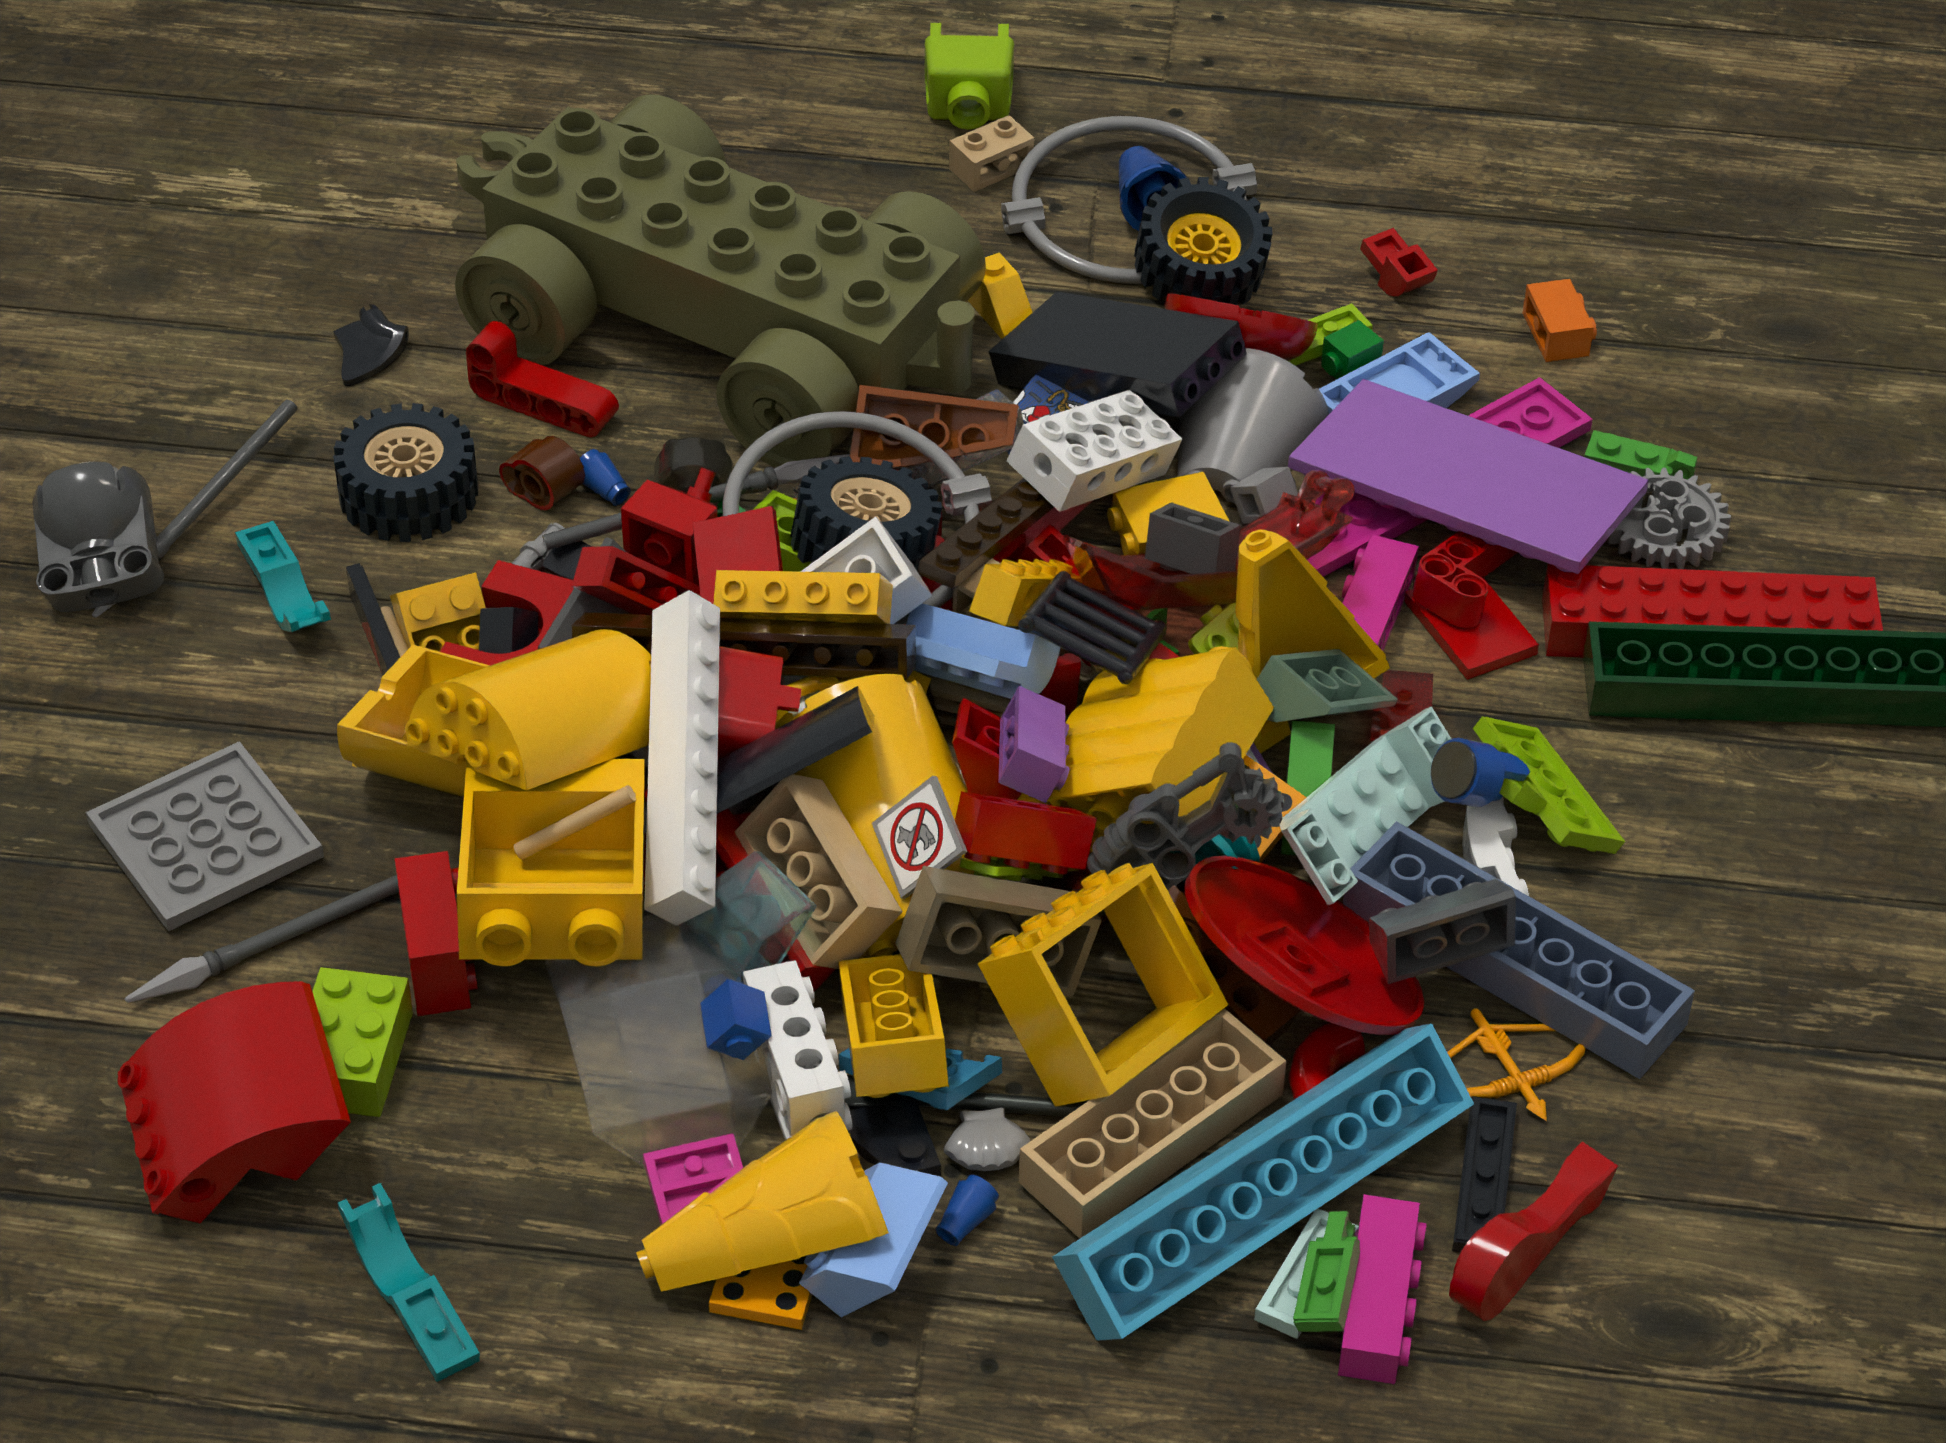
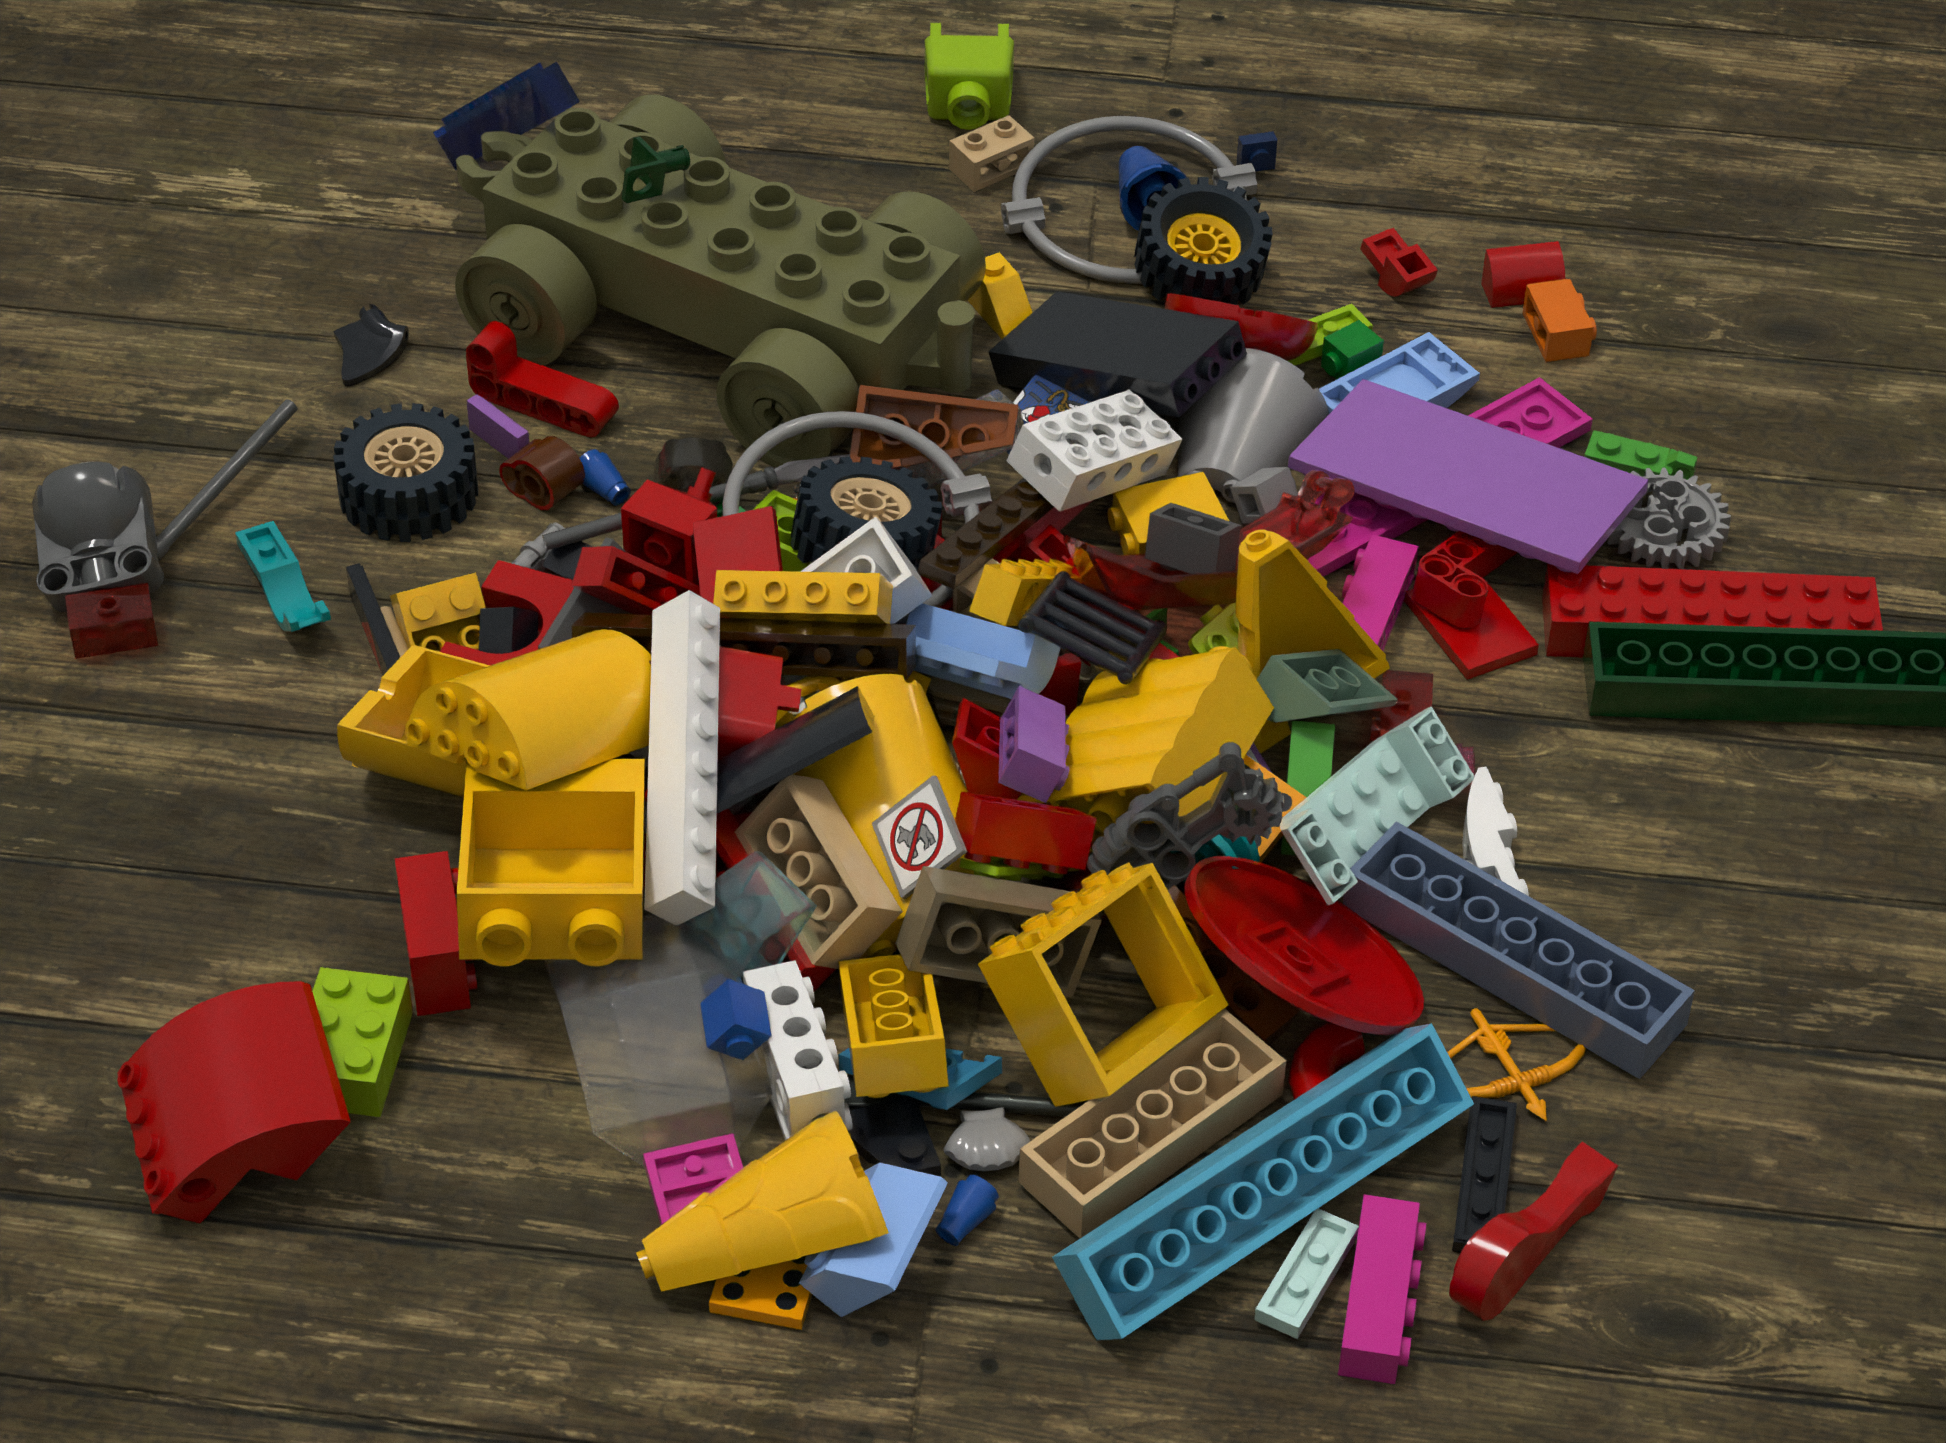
light grey plate [86,741,324,932] -> none
dark grey piece [125,875,399,1003] -> none
teal piece [338,1183,480,1382] -> none
tan bar [514,785,636,860] -> none
bright green hinge [1293,1211,1360,1332] -> none
dark grey slope [1369,879,1516,984] -> none
lime plate [1431,716,1626,854] -> none
none -> clear red brick [65,583,158,659]
none -> clear blue brick [433,62,580,171]
none -> medium lavender tile [467,394,529,459]
none -> dark green bracket [622,136,690,203]
none -> dark blue plate [1236,131,1278,172]
none -> red brick [1481,241,1565,308]

